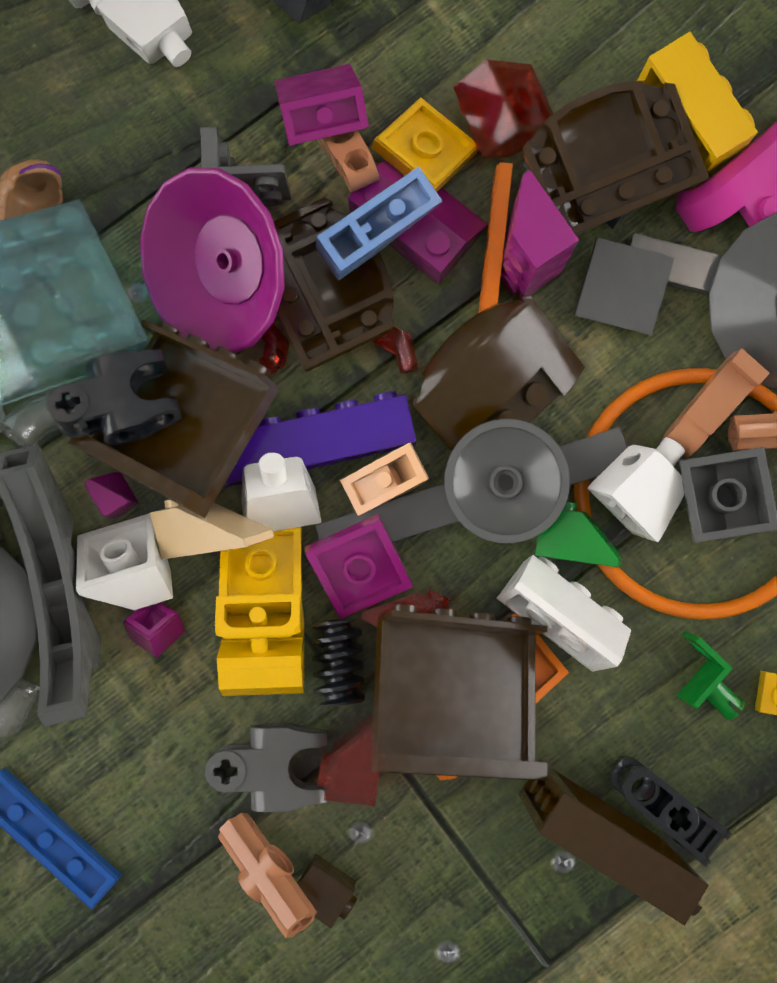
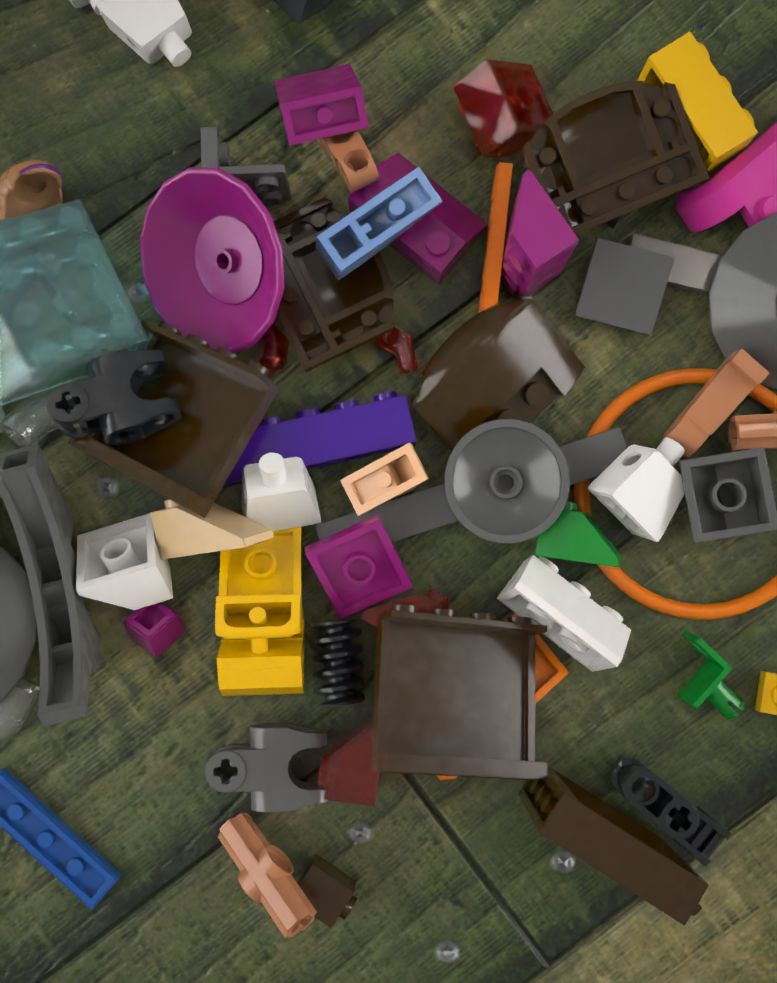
magenta slope [84,472,139,519] -> none
yellow tile [371,97,480,192] -> none

